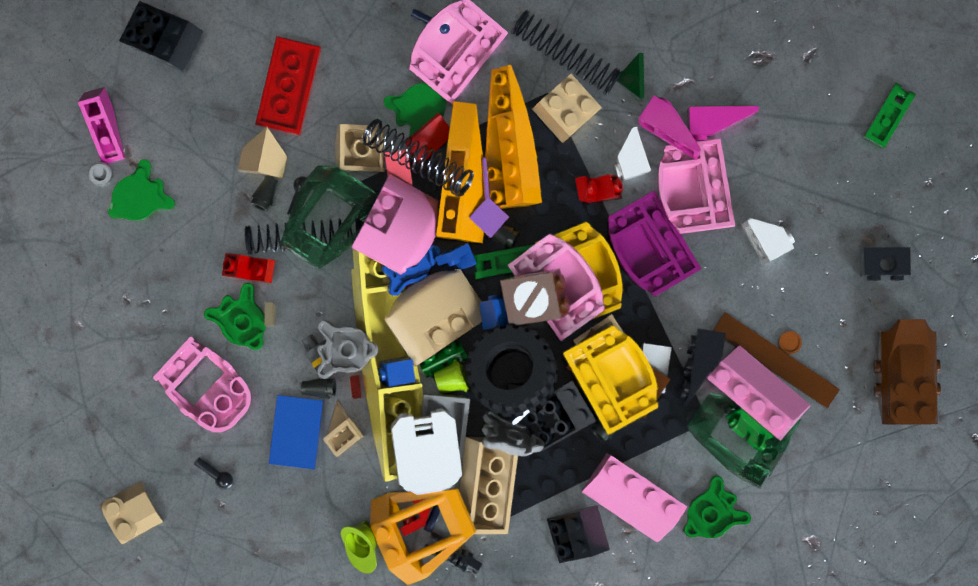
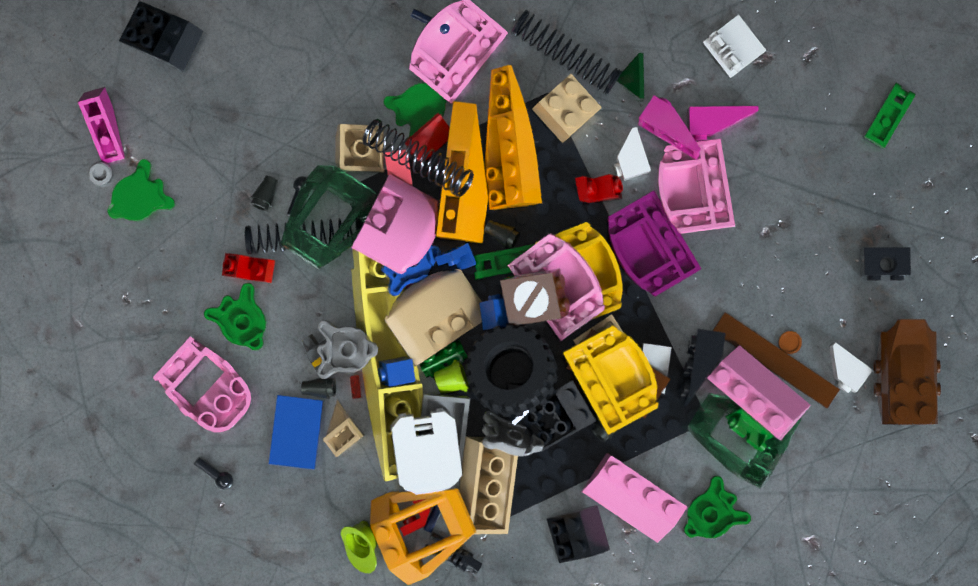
tan slope [100,481,164,544] -> none
tan slope [238,127,287,179] -> none
red tile [255,36,321,136] -> none
dark tan tile [264,302,276,326] -> none
medium lavender piece [469,157,509,238] -> none
white slope [742,218,795,264] -> none
none -> white hinge [702,15,767,78]
none -> white slope [829,342,873,393]

